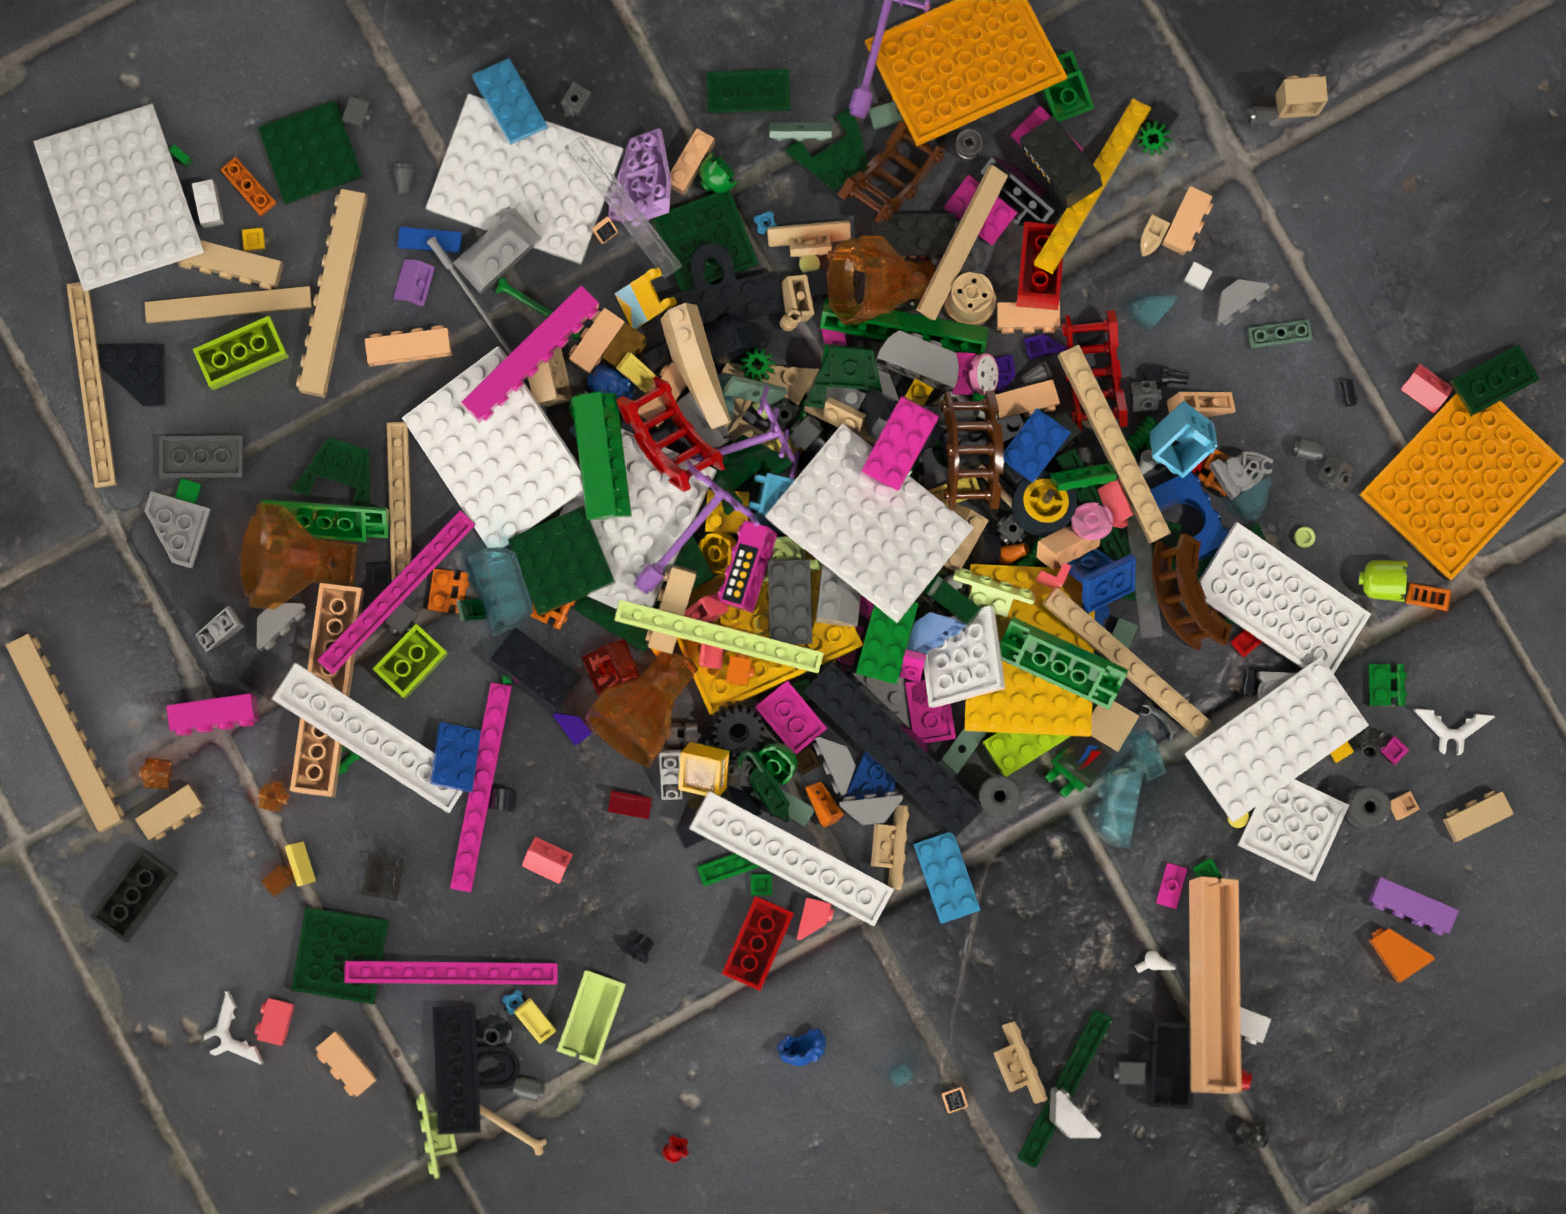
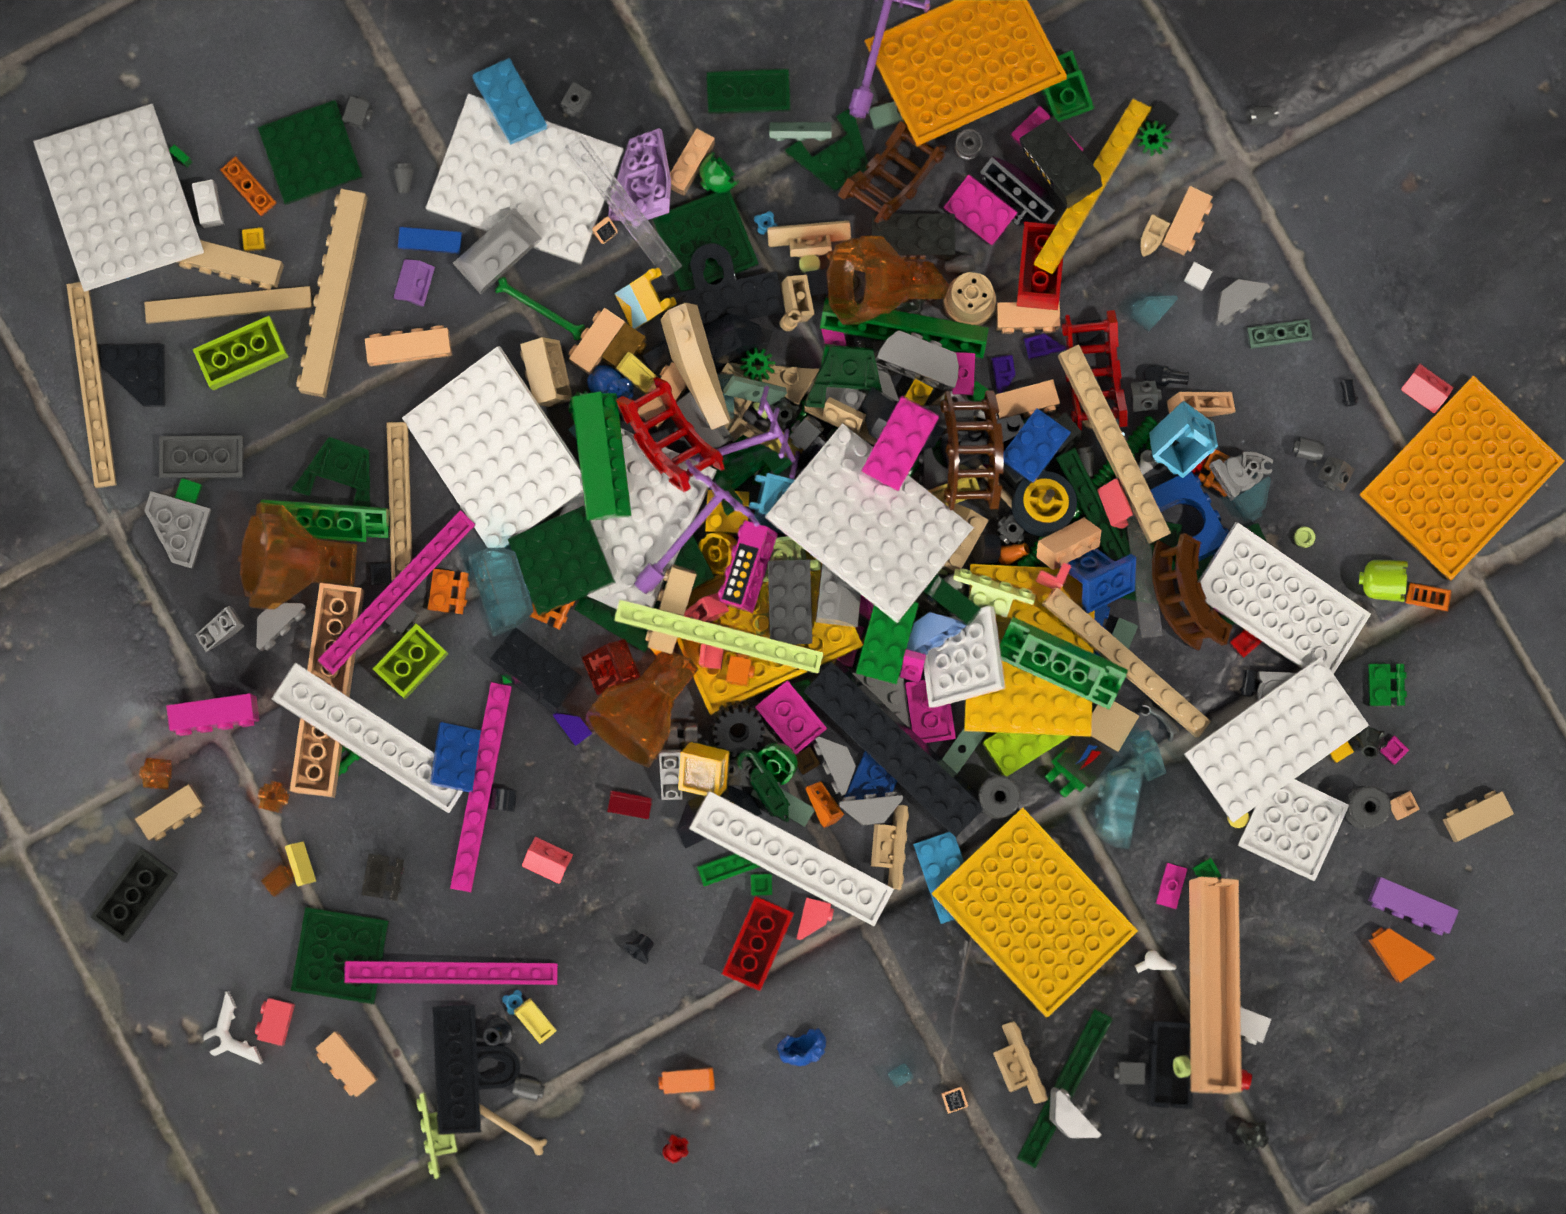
tan brick [6,634,125,832] -> none
light grey piece [427,236,512,355] -> none
dark green slope [456,599,487,623] -> none
dark pink brick [461,286,599,423] -> none
yellowish green piece [557,970,626,1065] -> none
tan tile [916,165,1008,320] -> none
tile [969,353,999,395] -> none
dark grey cone [1021,361,1054,386] -> none
green plate [1050,463,1117,491] -> none
bright pink tile [1071,502,1113,540] -> none
tan brick [1275,74,1328,119] -> none
white piece [1413,708,1495,755] -> none
dark green tile [1450,344,1540,417] -> none
none -> orange slope [658,1067,715,1094]
none -> yellow plate [931,808,1138,1018]
none -> yellowish green tile [1173,1056,1191,1078]

